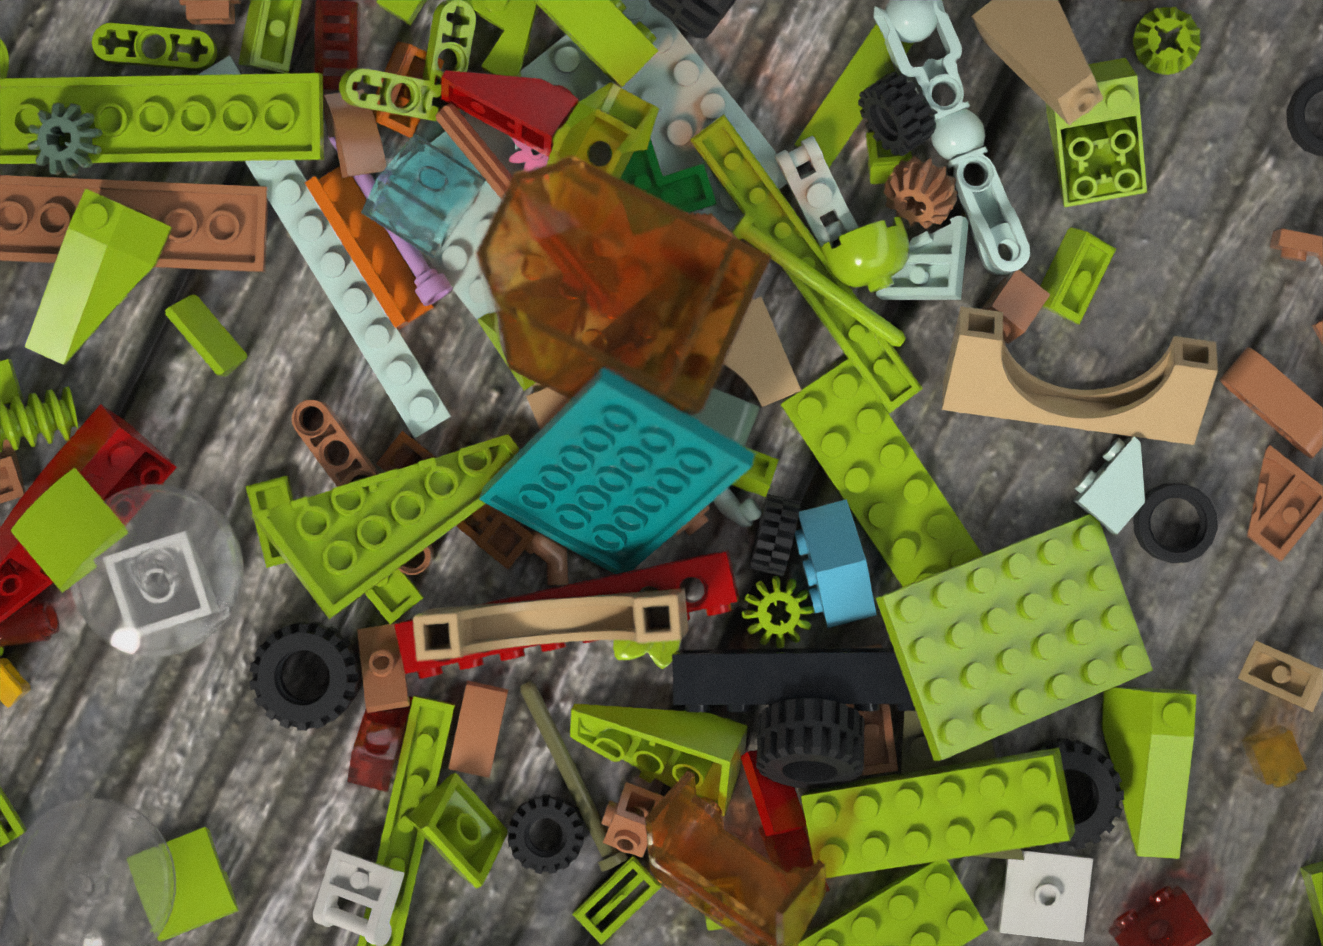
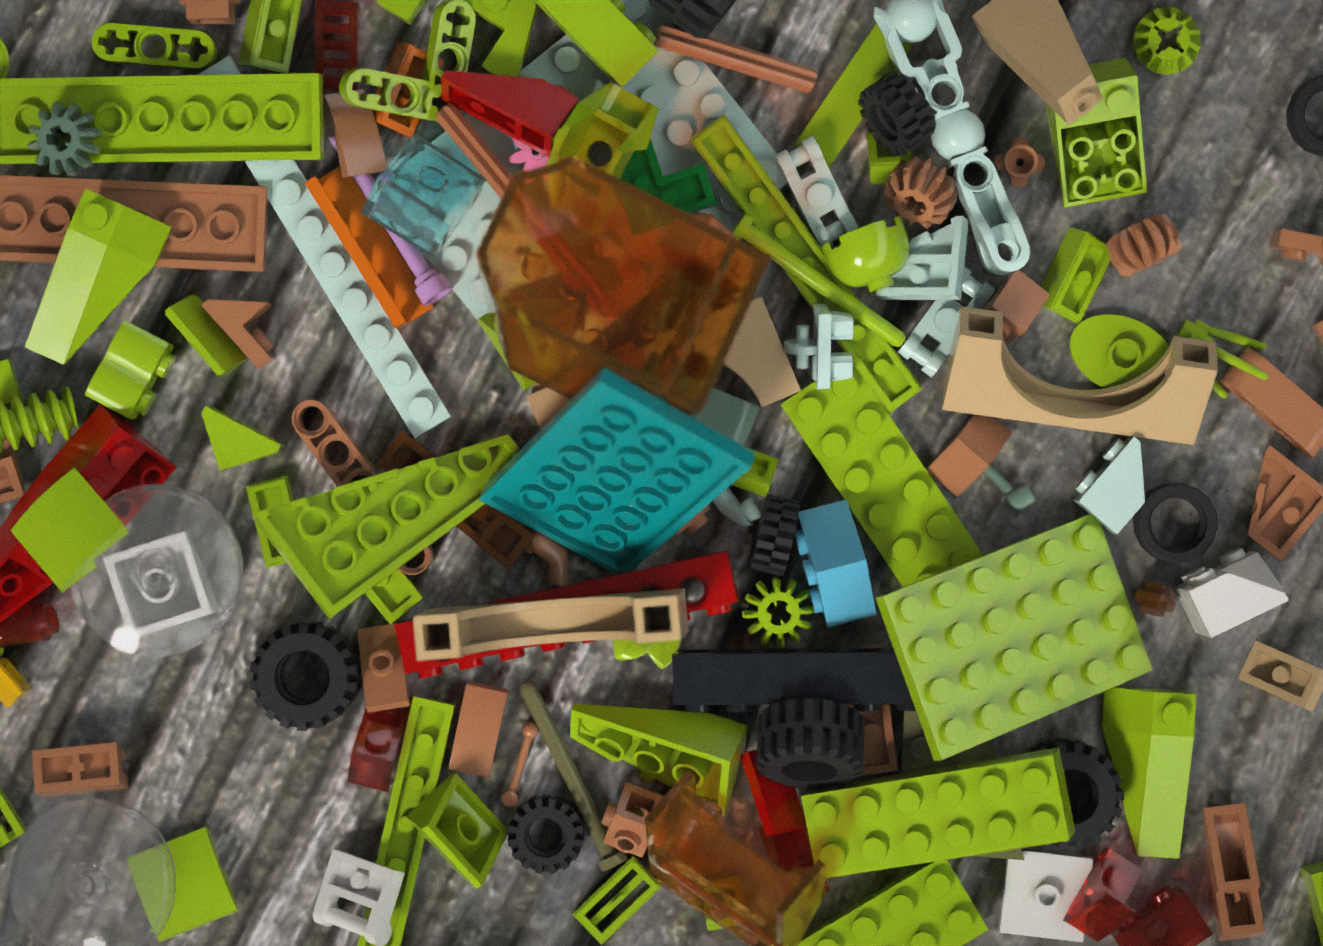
clear yellow brick [1242,725,1307,788] -> none
none -> nougat hinge [32,742,129,798]
none -> lime brick [85,320,176,420]
none -> lime slope [201,406,286,471]
none -> nougat slope [202,299,276,370]
none -> nougat hinge [502,722,539,807]
none -> nougat axle [654,22,817,93]
none -> light aqua hips [784,304,853,389]
none -> light aqua plate [897,266,996,377]
none -> nougat slope [926,414,1012,497]
none -> sand green hand [984,464,1035,511]
none -> nougat plate [994,137,1045,188]
none -> clear red slope [1063,847,1143,942]
none -> lime piece [1069,314,1169,389]
none -> nougat gear [1106,214,1182,277]
none -> reddish brown plate [1133,582,1176,617]
none -> white slope [1174,548,1289,638]
none -> lime plant [1175,319,1268,398]
none -> nougat slope [1202,803,1265,942]

